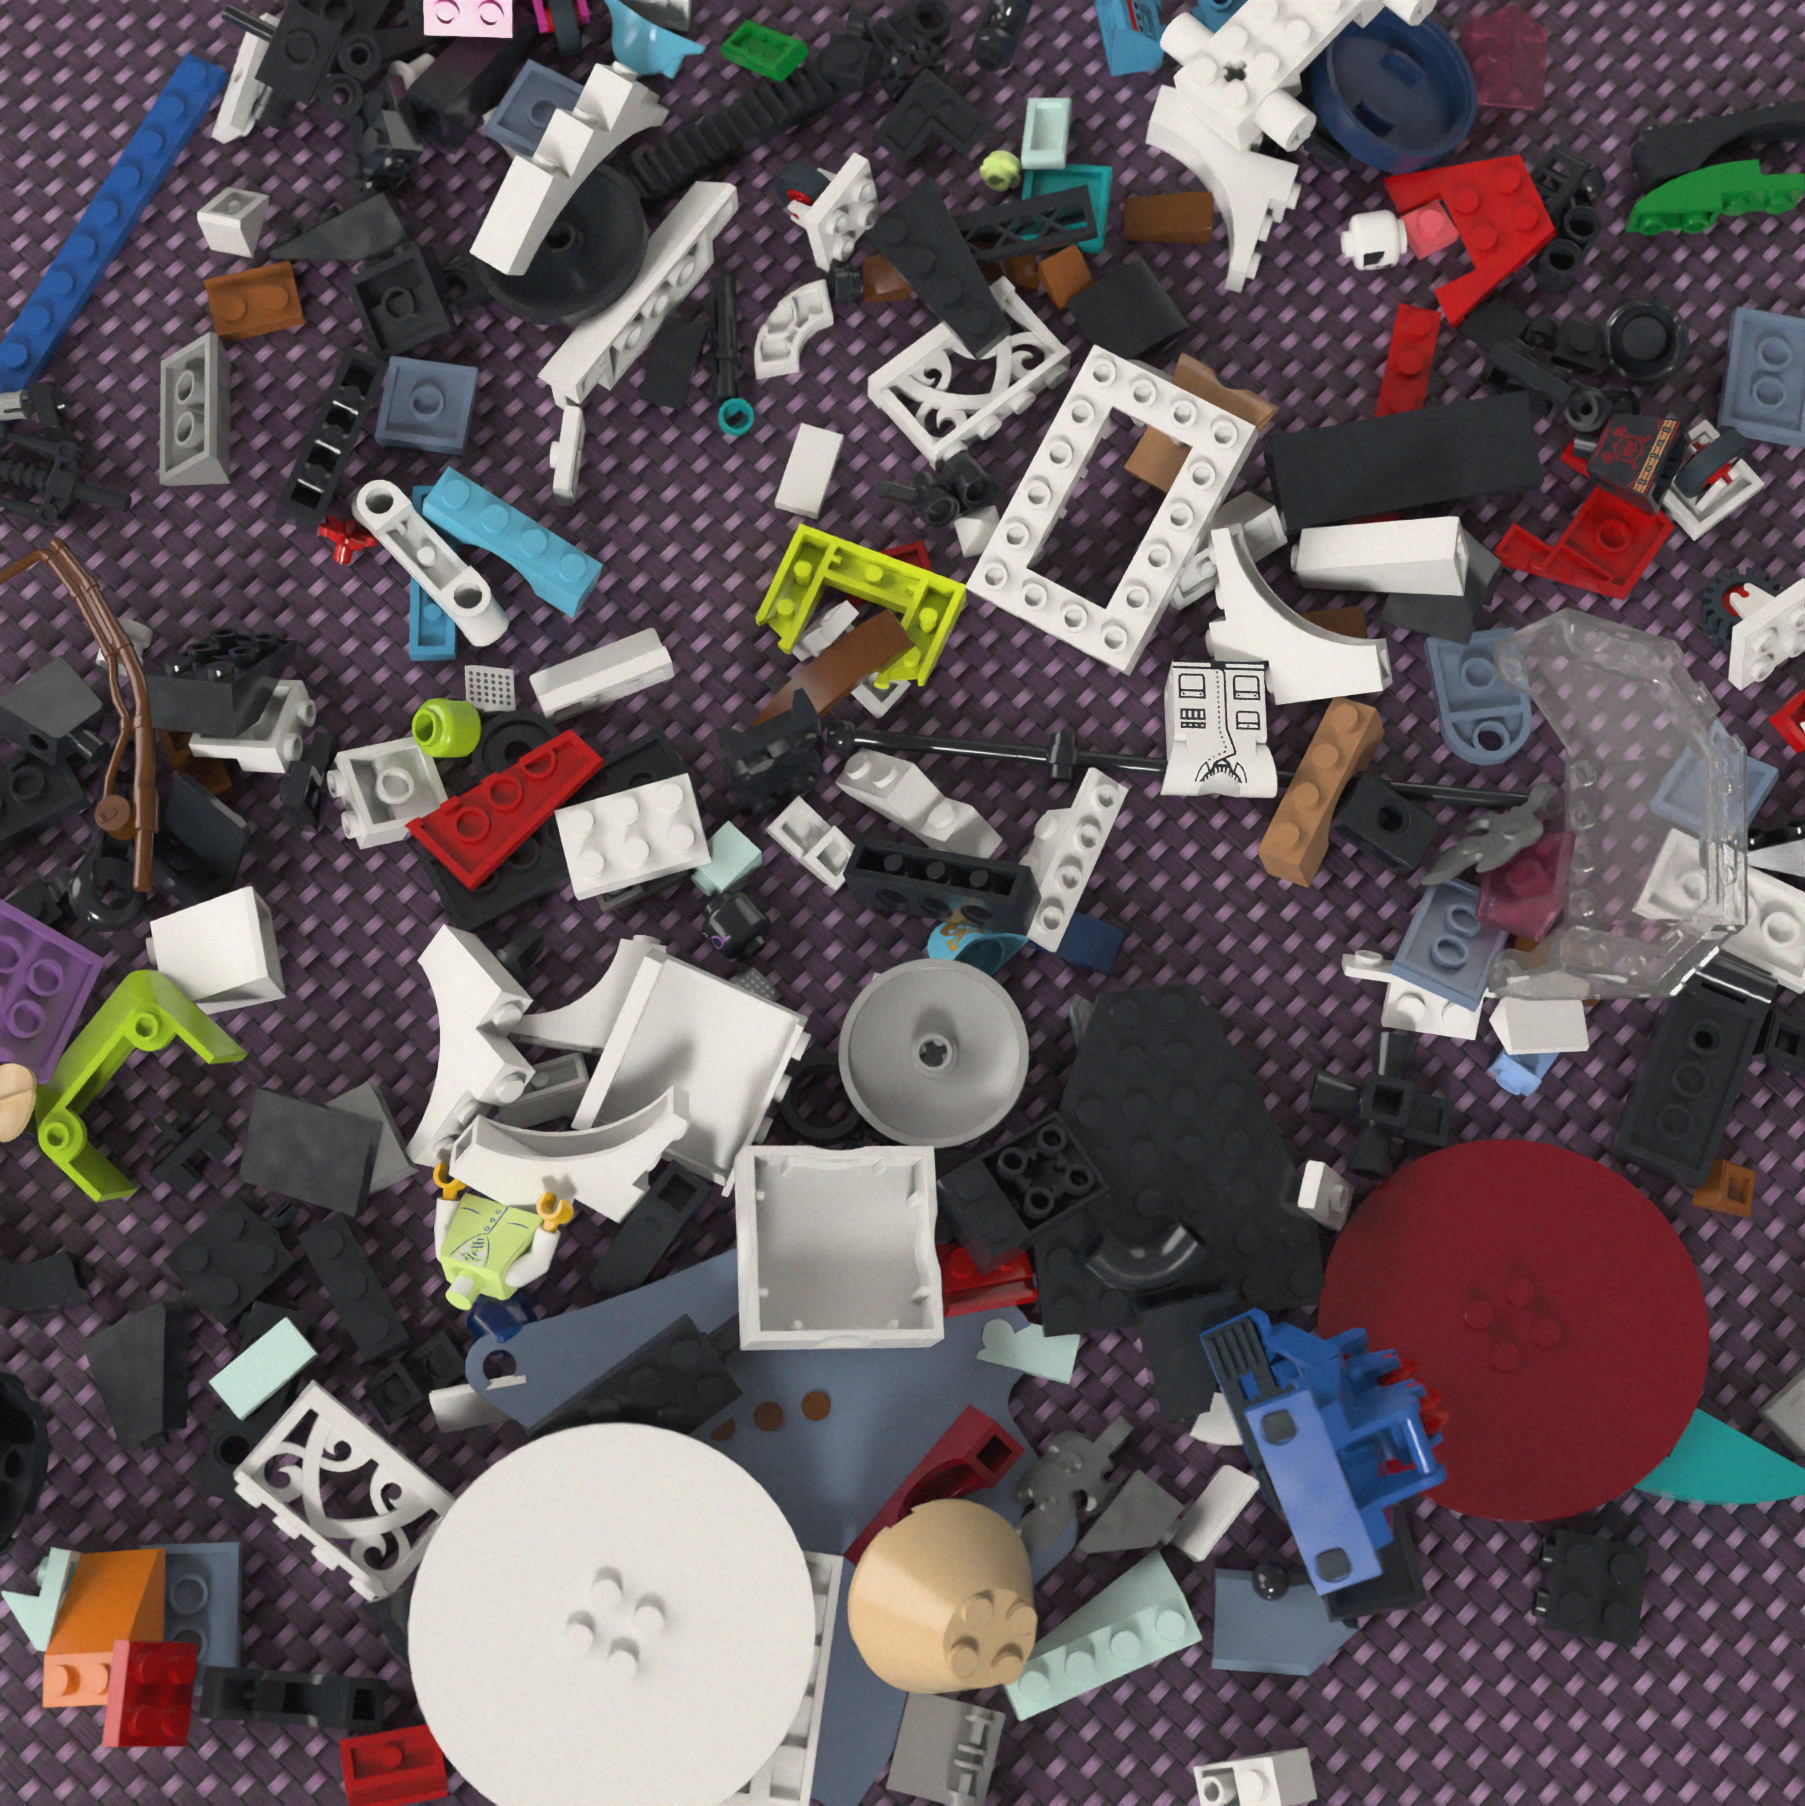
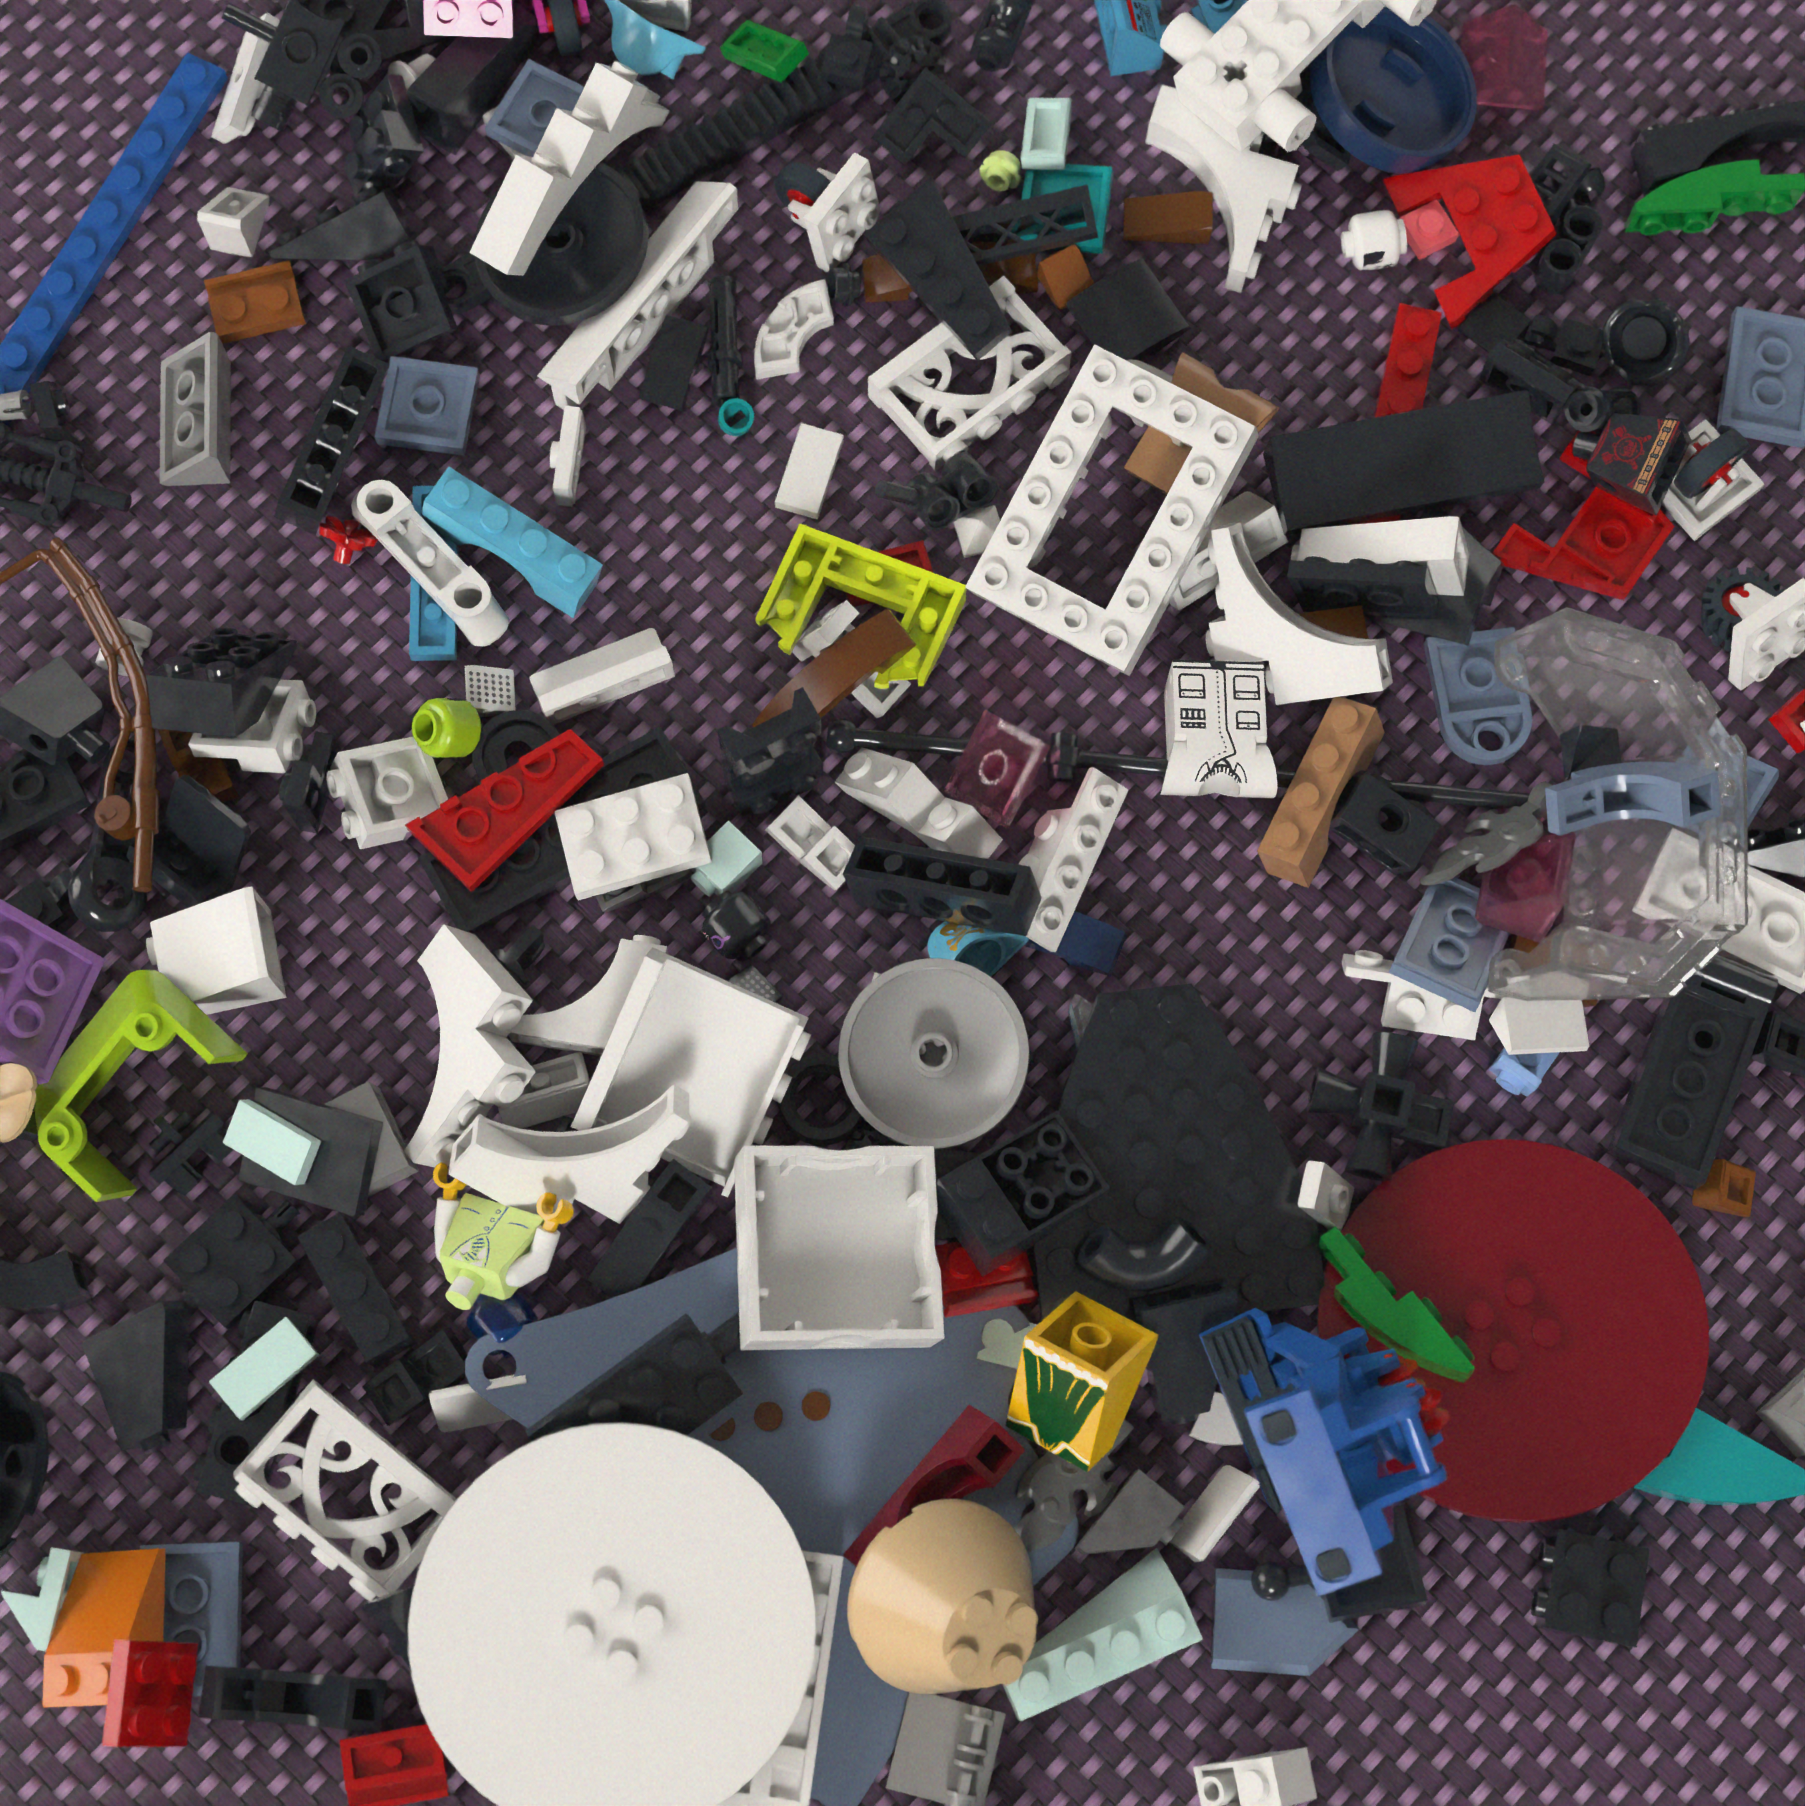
none -> light aqua tile [223,1099,321,1185]
none -> clear pink slope [944,710,1051,829]
none -> yellow slope [1005,1291,1158,1472]
none -> black plate [1287,556,1439,618]
none -> green slope [1319,1226,1475,1382]
none -> sand blue arch [1545,762,1721,836]
none -> black slope [1560,725,1622,779]

